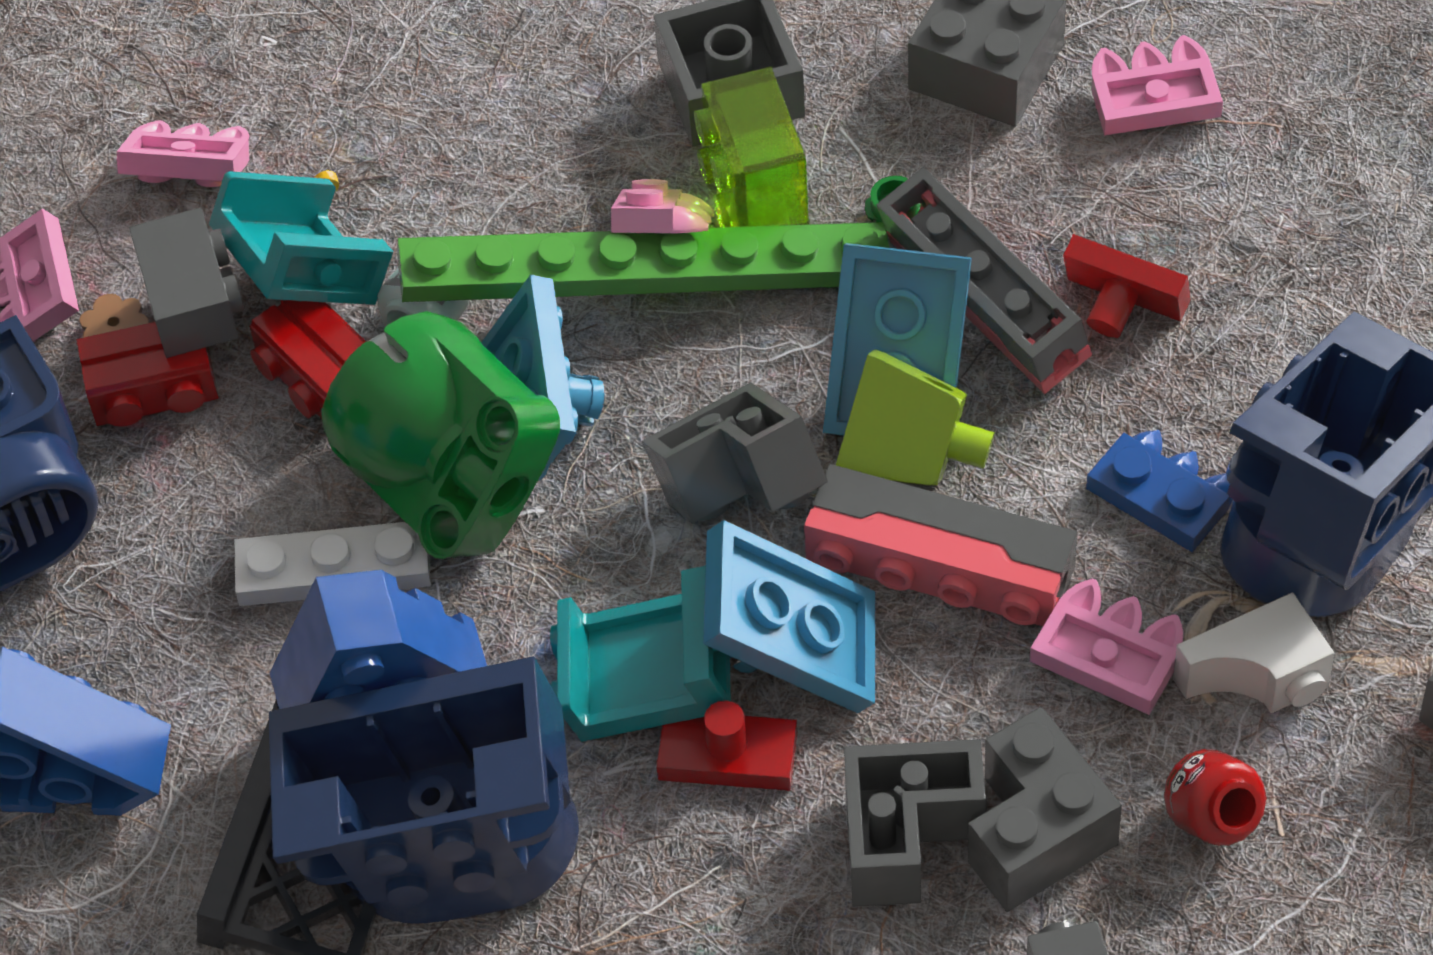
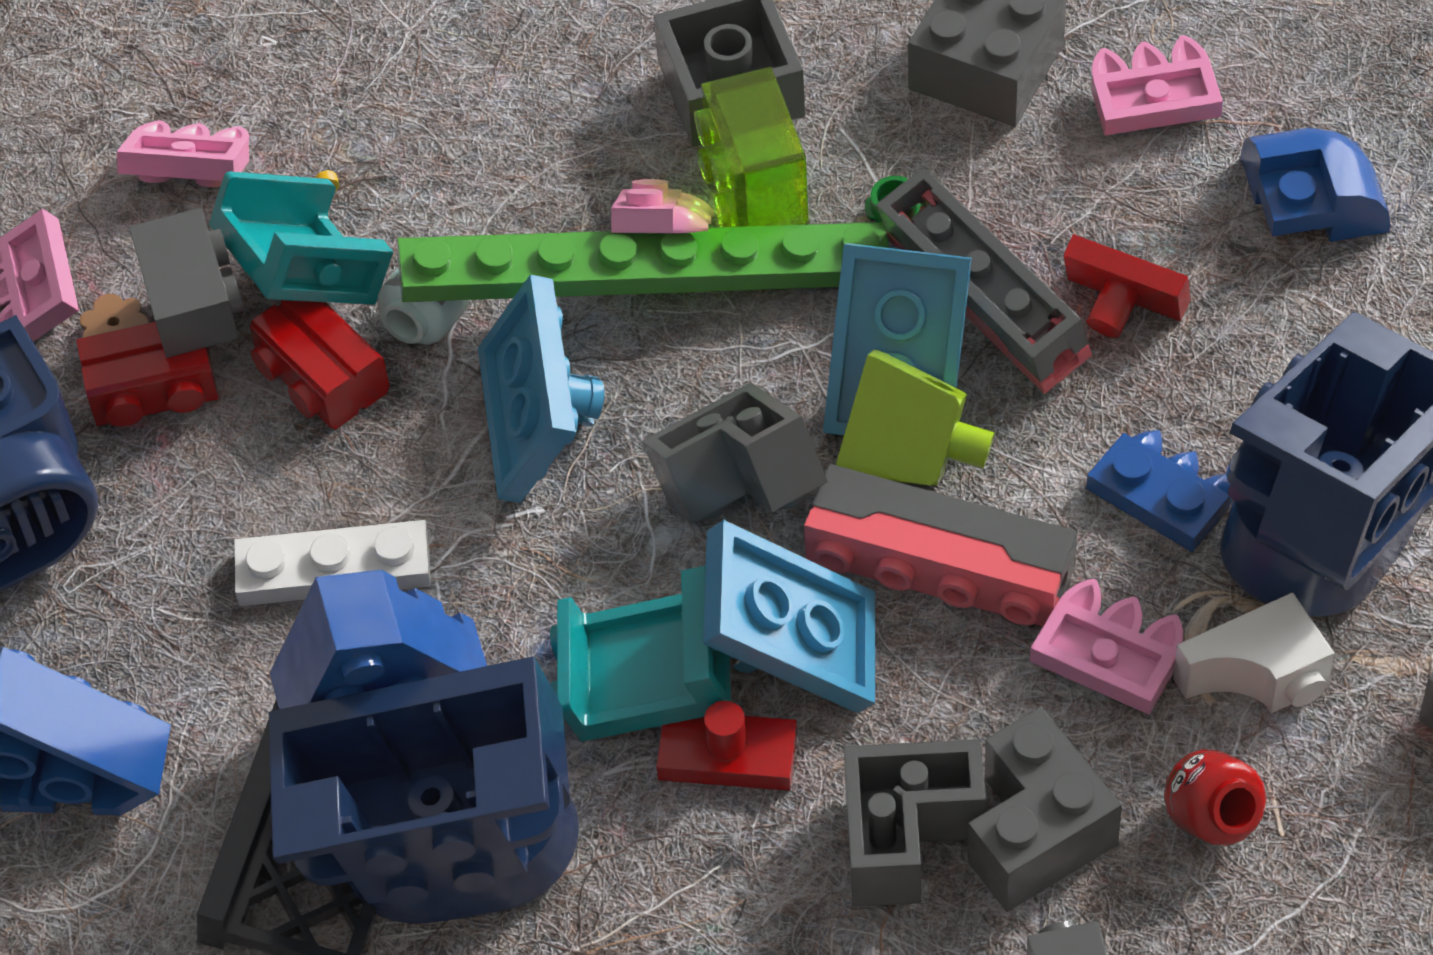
green piece [322,311,560,559] -> none
none -> blue brick [1240,128,1391,242]

